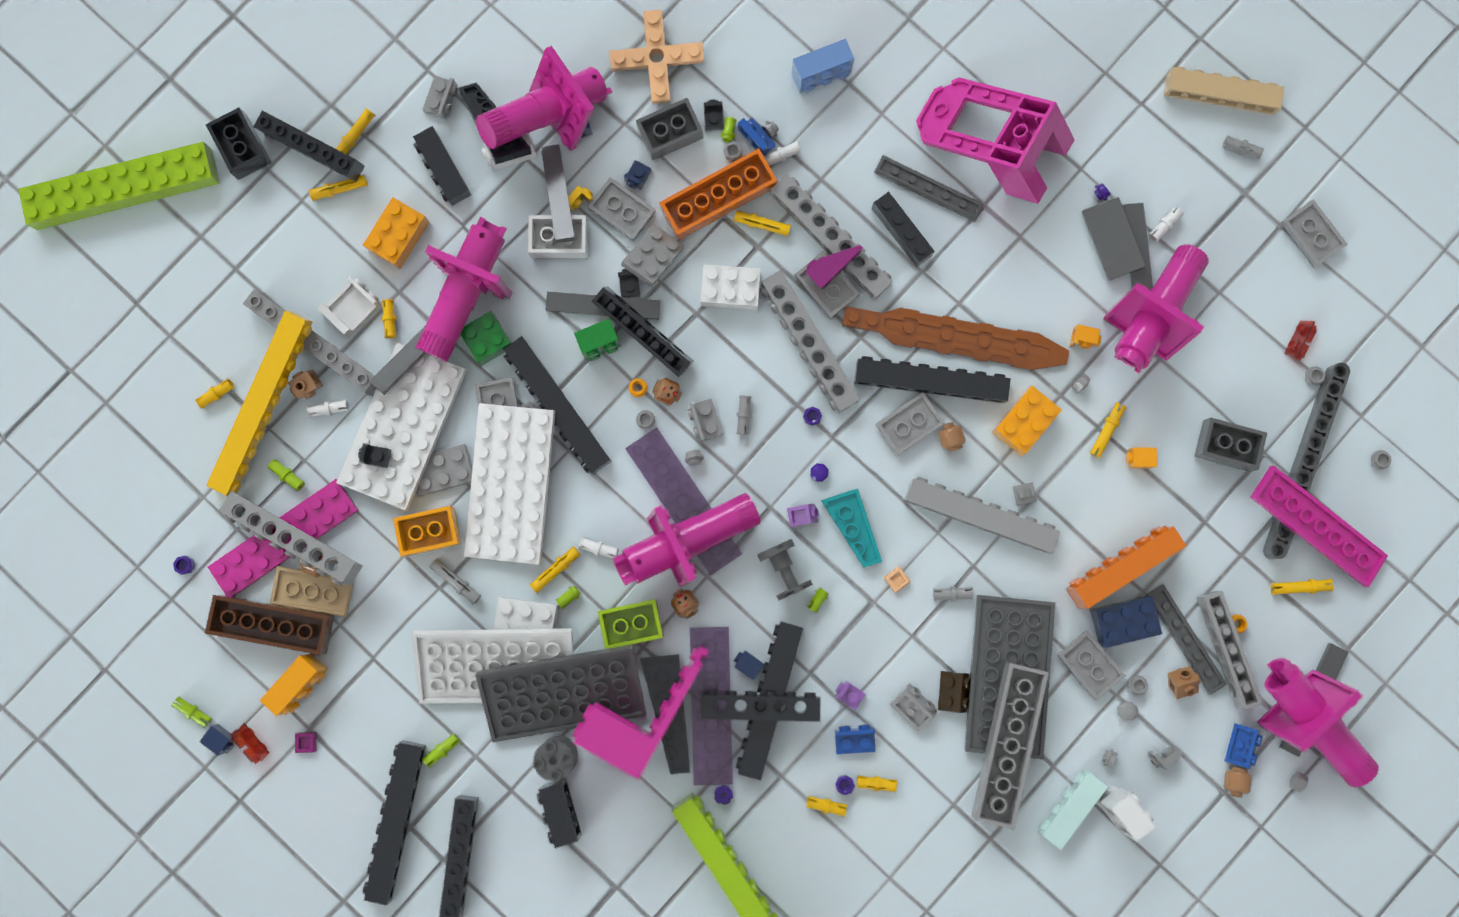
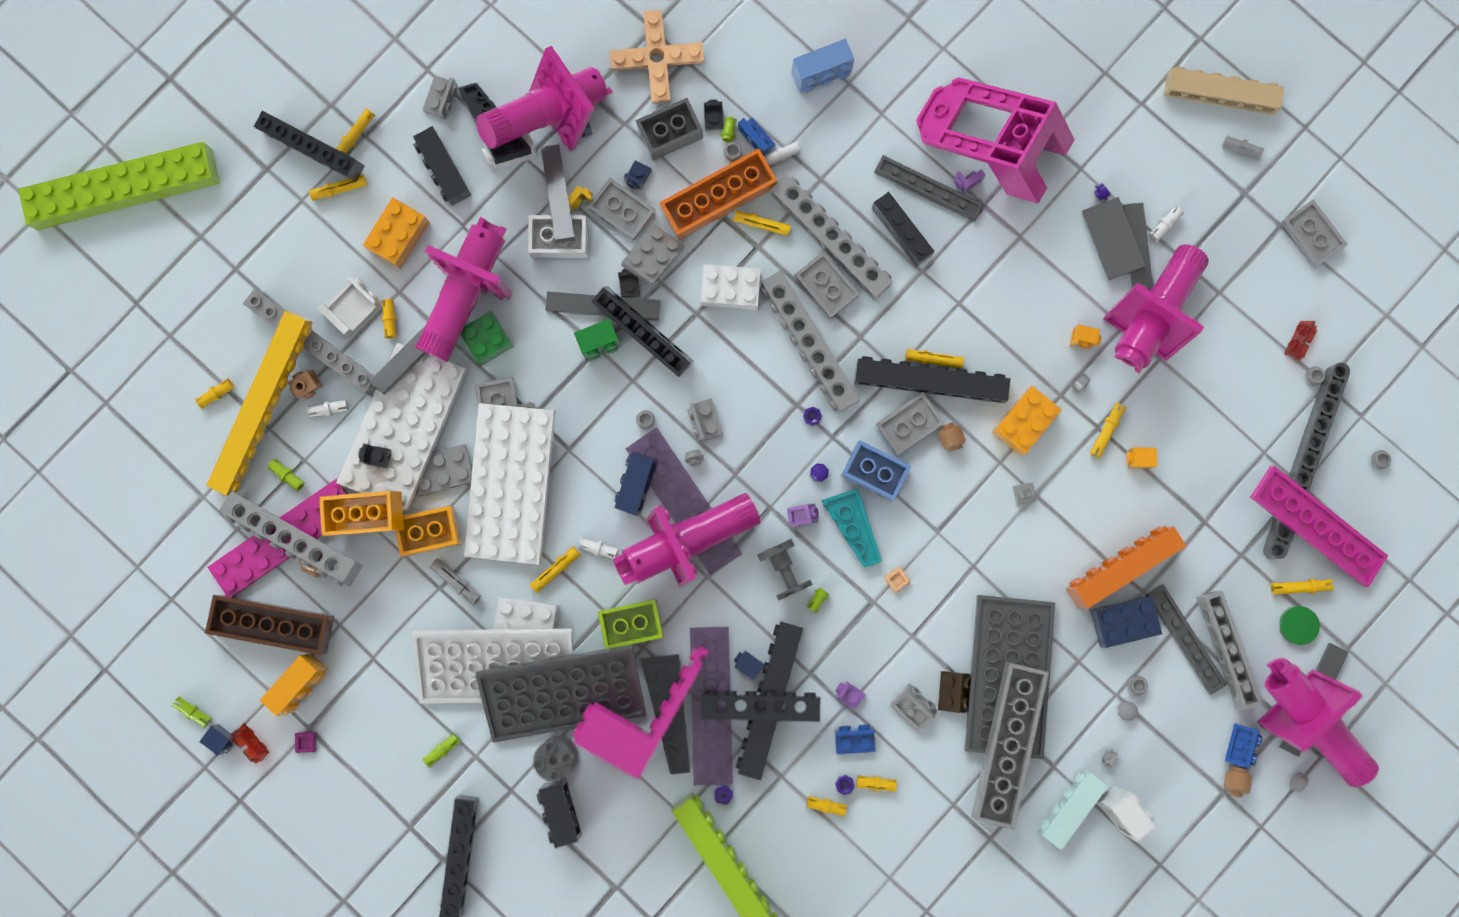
dark purple tile [173,556,195,575] -> none
black brick [205,107,272,180] -> none
tan tile [270,566,354,617] -> none
black brick [362,740,426,905] -> none
black brick [503,336,612,475] -> none
lime pin [556,586,581,609] -> none
light orange plate [628,378,648,397] -> none
medium nougat head [652,378,682,406] -> none
medium nougat head [671,589,699,619] -> none
light grey pin [736,395,752,435] -> none
light grey plate [762,121,779,138] -> none
magenta slope [806,245,864,289] -> none
dark orange plate [842,306,1069,370] -> none
light grey brick [904,477,1060,554] -> none
light grey pin [933,586,973,602] -> none
light grey plate [1057,630,1126,701] -> none
light grey bracket [1148,746,1183,770] -> none
medium nougat brick [1168,666,1201,699] -> none
dark grey brick [1194,418,1267,472] -> none
light orange plate [1232,614,1247,634] -> none
none -> light orange brick [320,491,404,536]
none -> dark blue brick [614,452,658,516]
none -> medium blue brick [841,440,911,502]
none -> yellow pin [905,349,964,369]
none -> medium lavender bracket [954,169,986,193]
none -> green tile [1279,606,1320,645]

